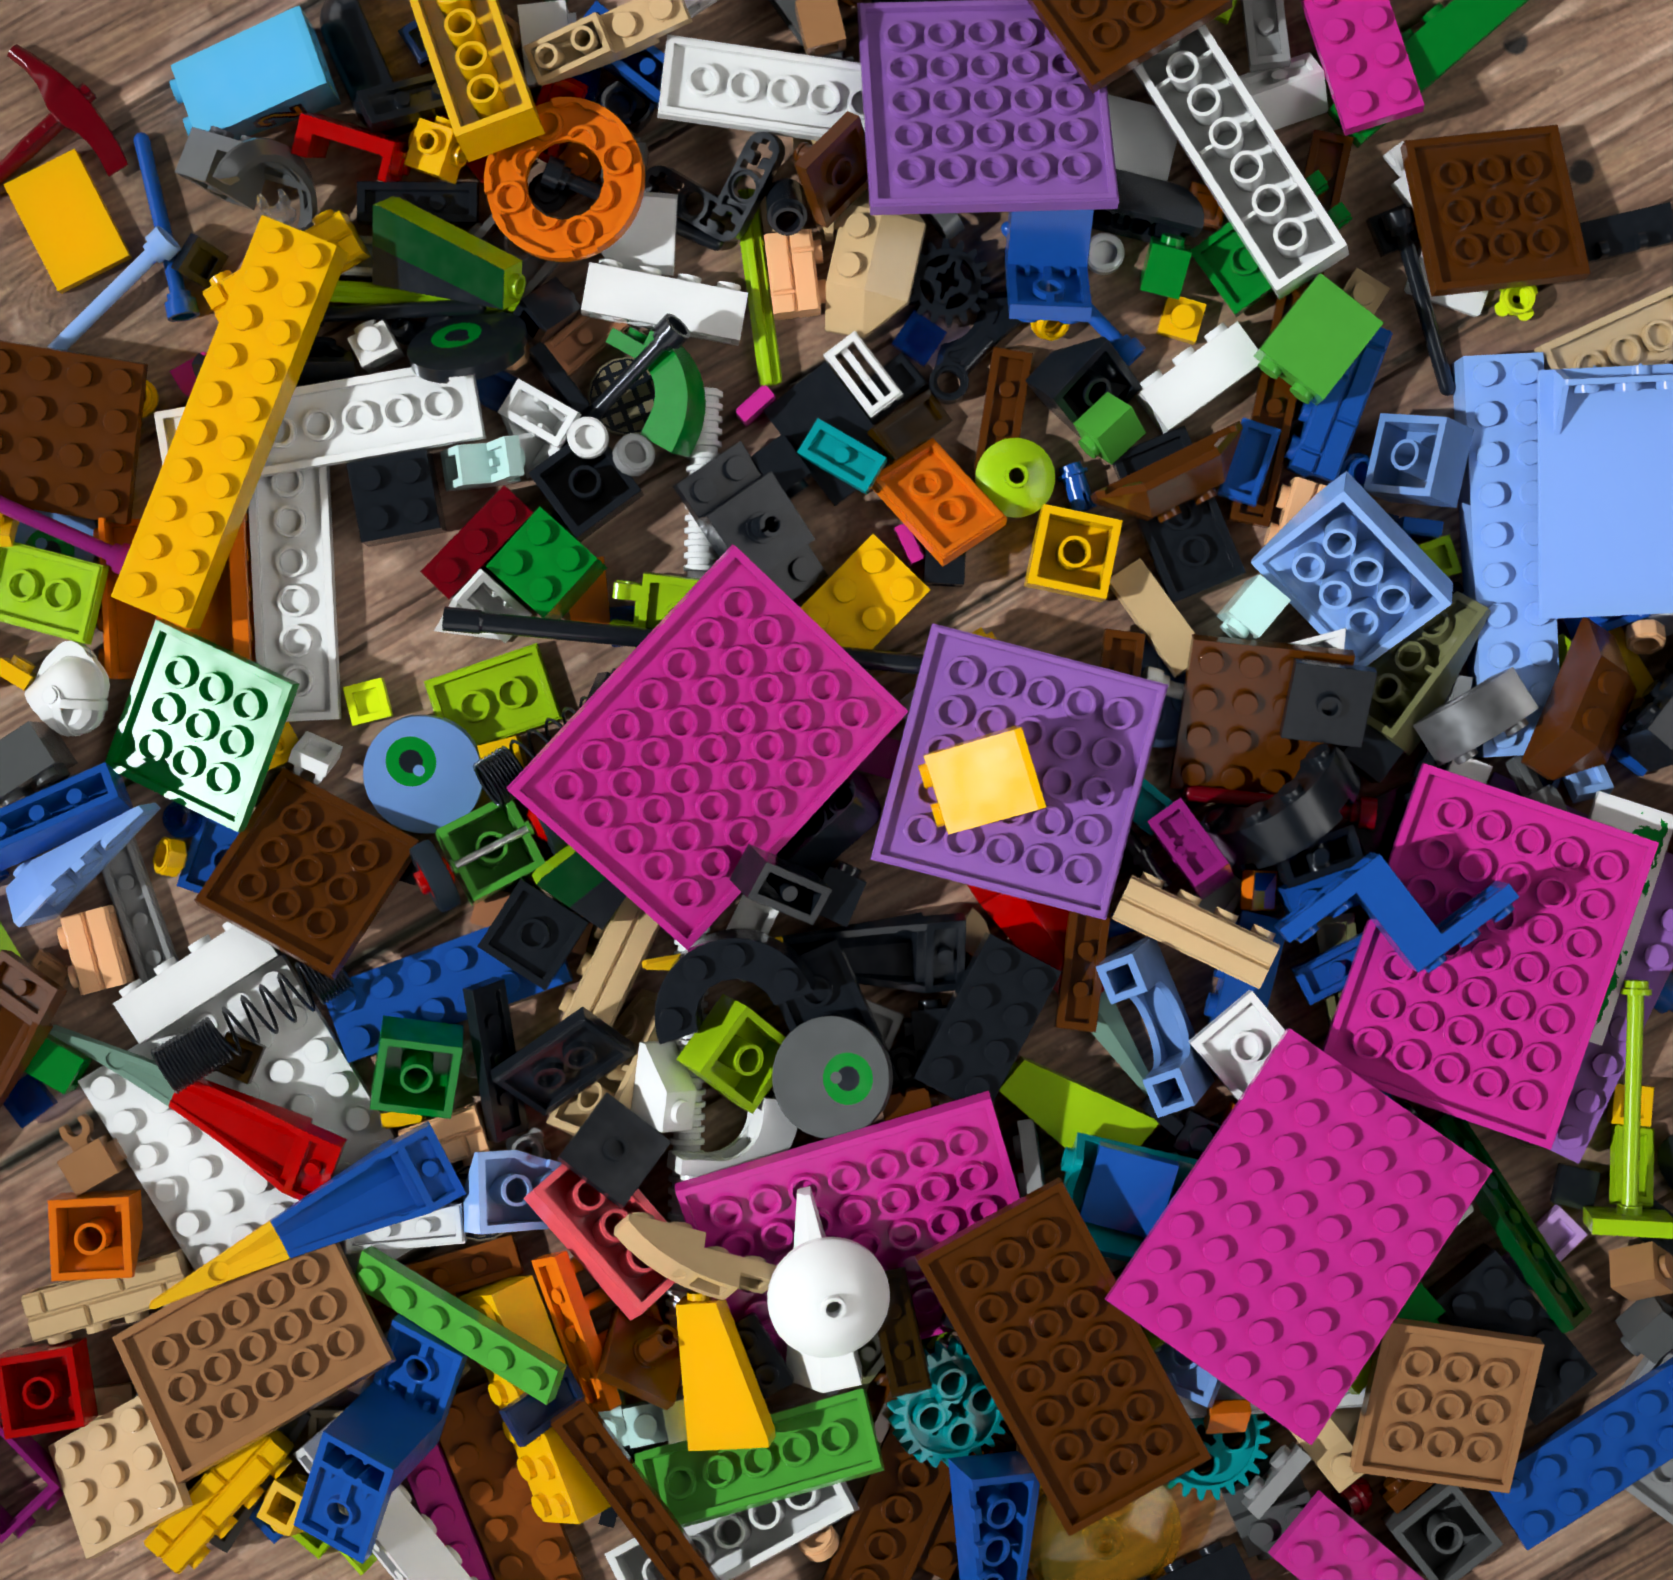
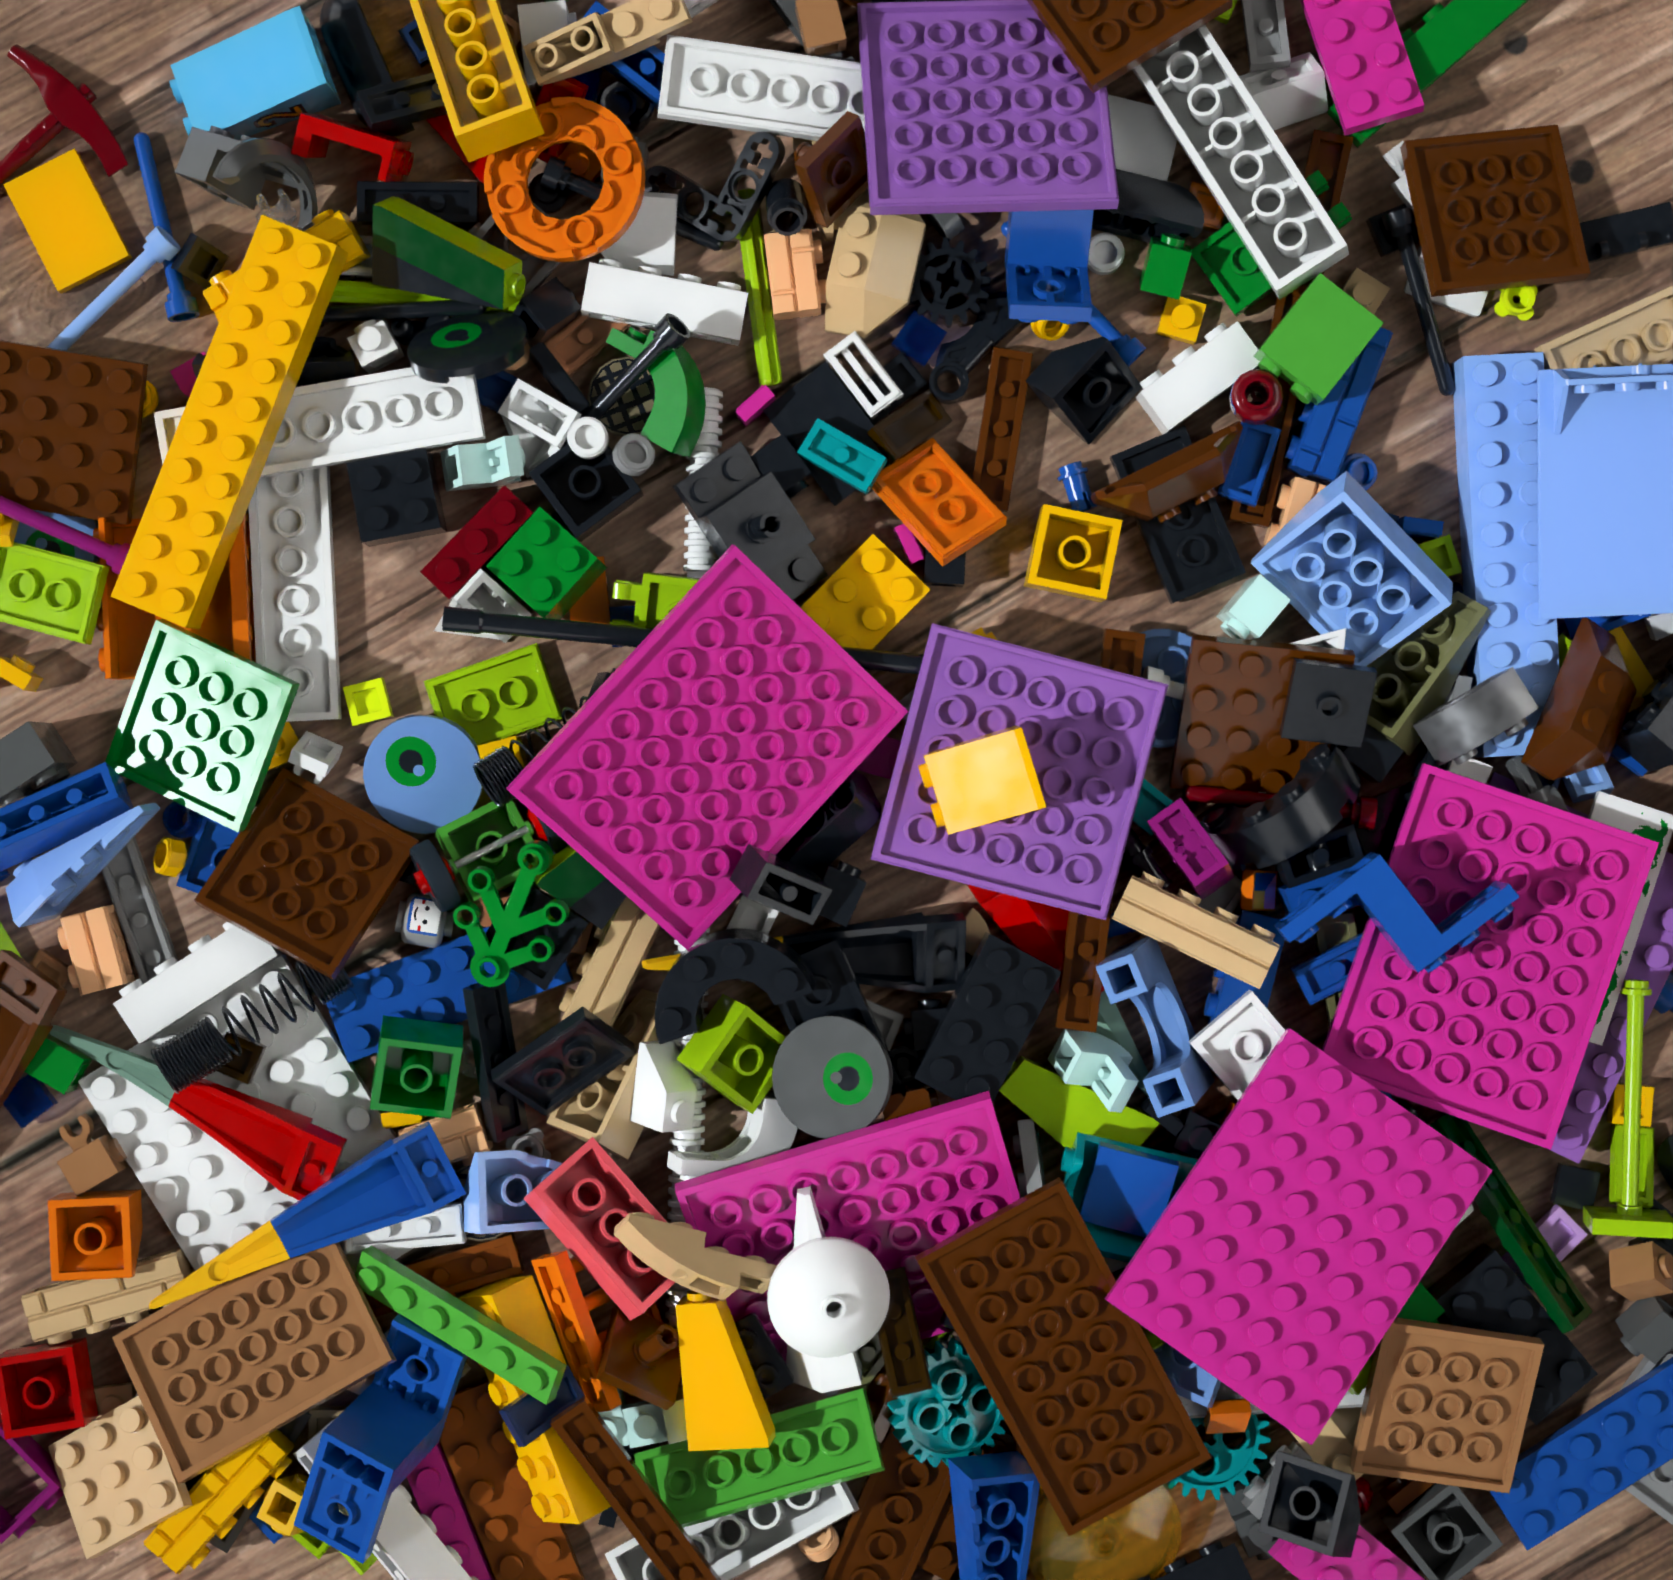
white helmet [24,641,110,737] -> none
yellow brick [404,116,467,185] -> none
black plate [557,1093,671,1209] -> none
lime dish [975,438,1055,518] -> none
bright green brick [1073,392,1146,465] -> none
tan tile [1109,558,1195,678] -> none
medium blue brick [1364,413,1474,508] -> none
light nougat tile [1625,619,1666,654] -> none
none -> head [395,893,454,948]
none -> green plant [453,840,569,987]
none -> light aqua brick [1048,1029,1139,1113]
none -> dark red head [1229,369,1283,425]
none -> black slope [1258,1451,1361,1558]

